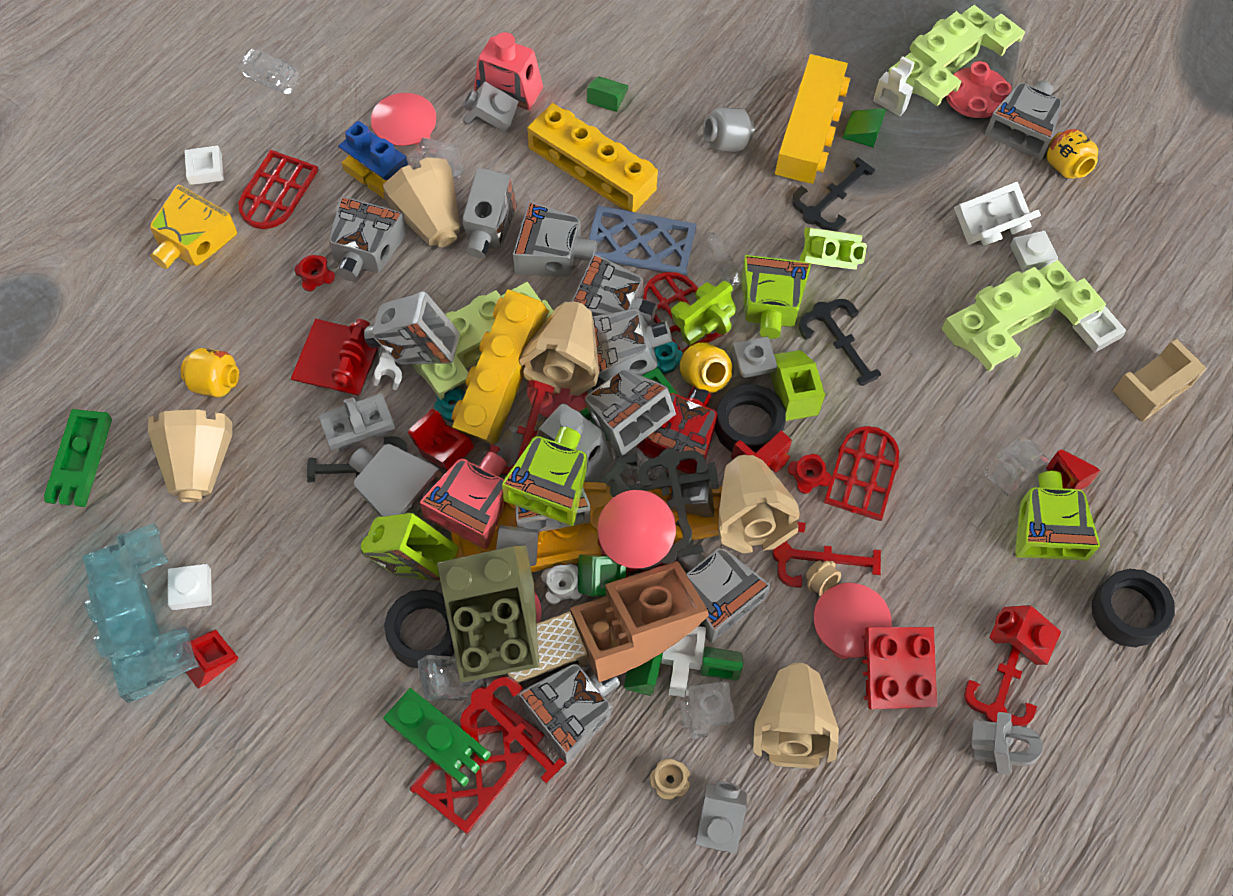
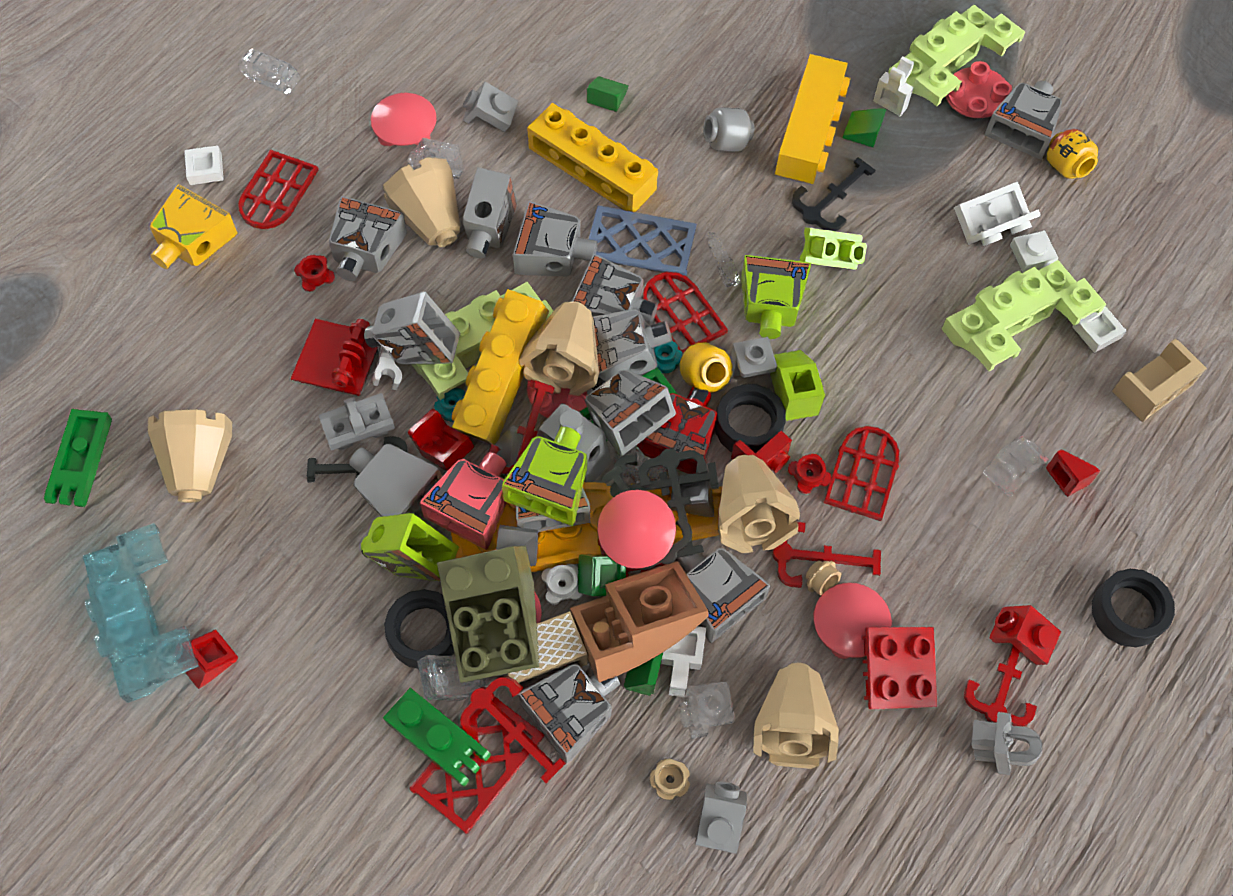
white plate [168,564,212,610] -> none
yellow head [181,348,239,397] -> none
blue hips [338,121,408,199] -> none
coral torso [474,32,543,111] -> none
lime hips [671,280,737,346] -> none
green slope [700,647,743,681] -> none
black piece [799,299,881,386] -> none
lime torso [1015,471,1100,561] -> none

